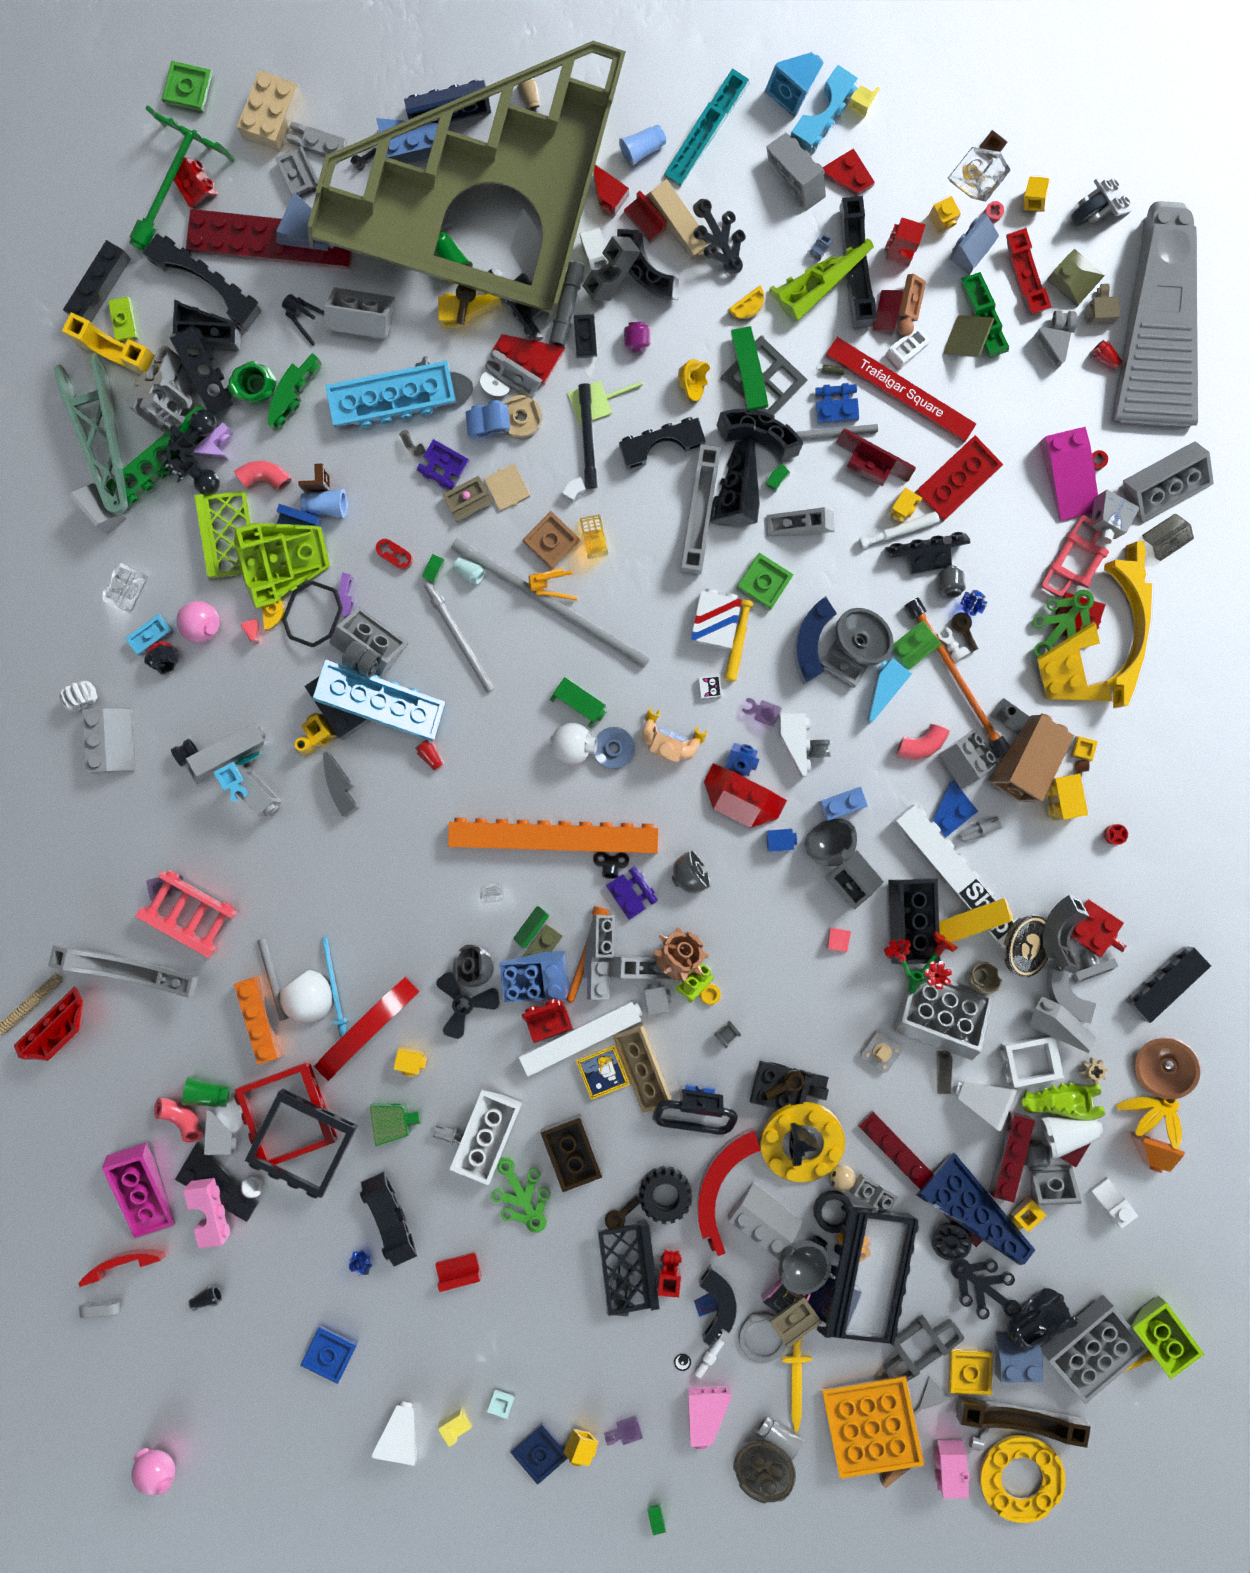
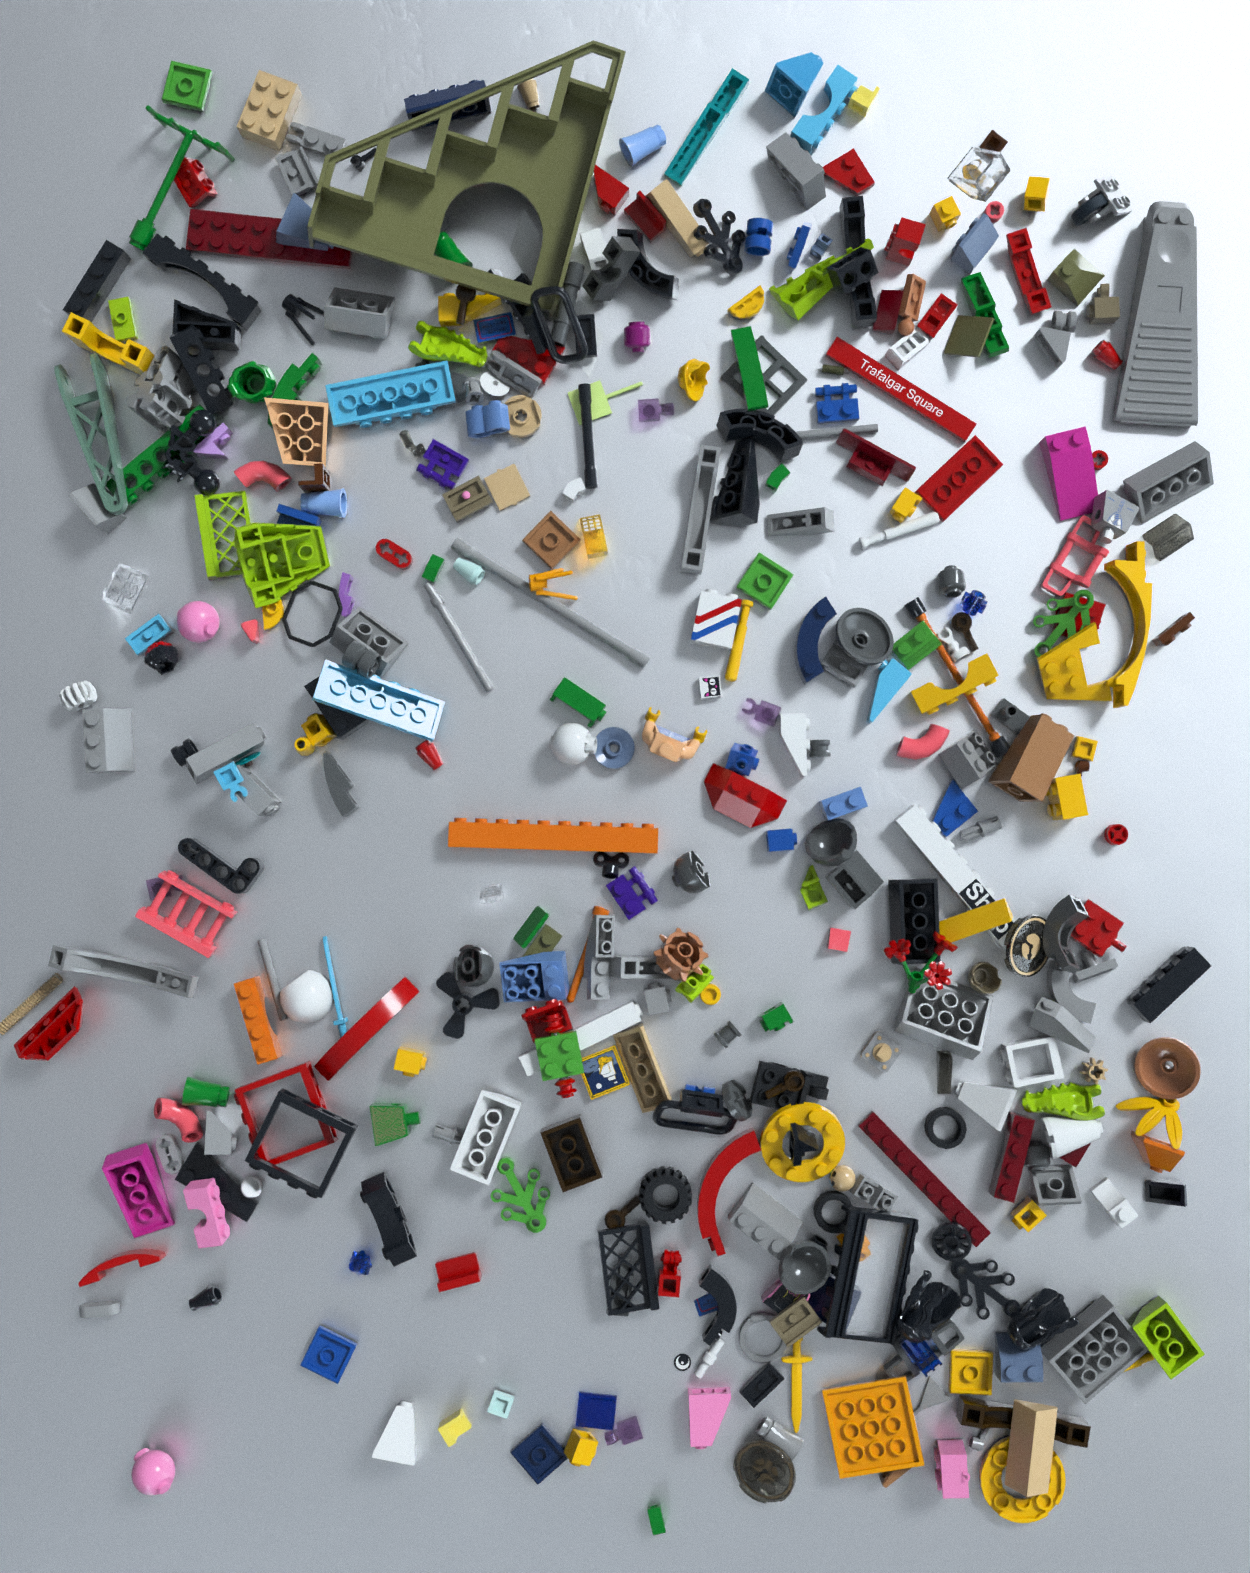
medium blue wedge [376,118,438,163] -> none
black arch [619,417,706,470] -> none
black bracket [885,532,971,574] -> none
dark blue wing [916,1153,1035,1265] -> none
none -> light grey beam [155,1134,184,1174]
none -> black beam [178,838,264,894]
none -> light nougat wedge [264,398,328,467]
none -> lime animal [408,321,488,368]
none -> light grey bush [462,377,484,405]
none -> blue sticker [473,312,516,343]
none -> black bar [523,286,588,364]
none -> bright green plate [535,1012,584,1098]
none -> clear blue piece [576,1391,617,1430]
none -> clear purple plate [638,398,674,422]
none -> dark grey tile [722,1080,752,1121]
none -> black plate [739,1361,785,1408]
none -> blue wheel [744,218,774,256]
none -> green brick [759,1002,794,1032]
none -> blue wing [786,222,812,269]
none -> lime slope [800,865,828,911]
none -> black brick [826,247,879,294]
none -> black hair [897,1270,962,1344]
none -> clear blue arm [901,1340,942,1377]
none -> yellow arch [911,653,999,715]
none -> red slope [917,293,958,338]
none -> black tyre [924,1107,967,1149]
none -> tan slope [1005,1399,1058,1497]
none -> black slope [1145,1179,1187,1207]
none -> reddish brown plate [1152,612,1195,646]

